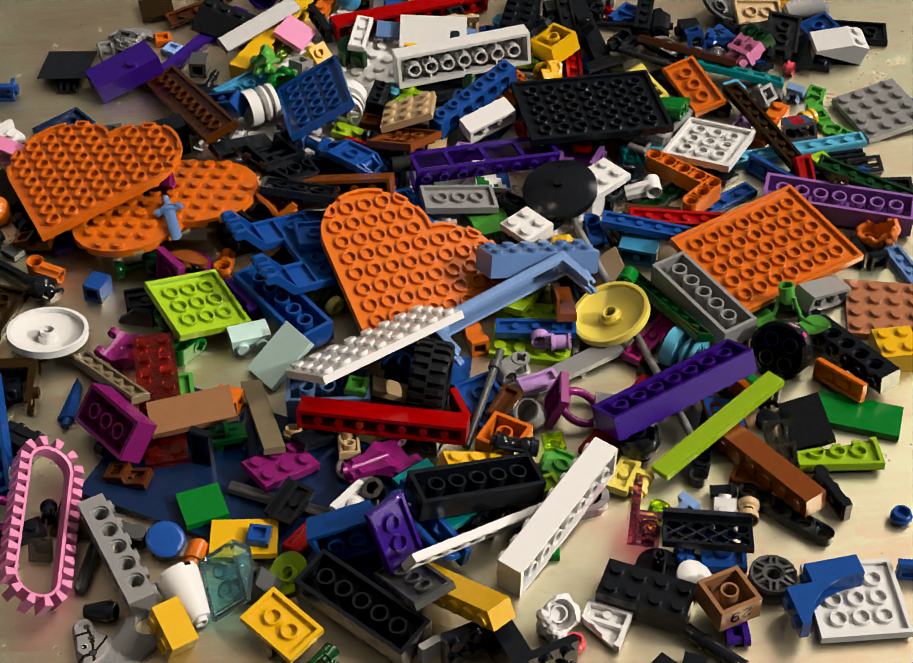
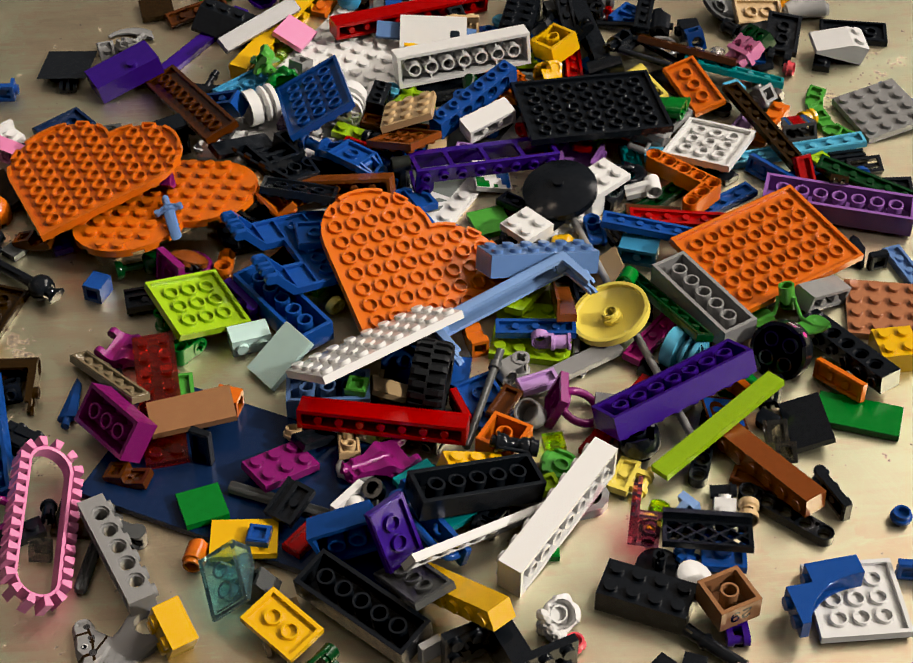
white dish [6,307,89,359] -> none
black wheel [12,211,36,232] -> none
orange piece [26,255,66,284] -> none
black cone [83,599,120,623] -> none
black hinge [93,441,108,458] -> none
dark grey plate [113,29,136,44] -> none
black tile [119,306,156,328] -> none
blue piece [145,521,186,561] -> none
orange tile [154,31,172,48] -> none
white cone [155,561,211,628] -> none
light blue tile [160,41,183,57] -> none
dark grey brick [188,52,210,78] -> none
dark green hips [206,419,248,452] -> none
dark tan tile [241,380,285,455] -> none
lime dish [269,551,307,596] -> none
yellow brick [301,41,332,67] -> none
black tile [308,3,333,44] -> none
dark green brick [337,35,367,69] -> none
white tile [347,15,374,53] -> none
light grey plate [419,184,499,215] -> none
white wing [581,599,633,653] -> none
blue rock [705,24,737,49] -> none
dark grey wheel [748,554,798,605] -> none
light blue tile [786,82,806,104] -> none
black tile [794,33,814,72] -> none
lime wing [795,436,886,472] -> none
blue tile [800,12,840,44] -> none
orange hair [855,218,901,249] -> none

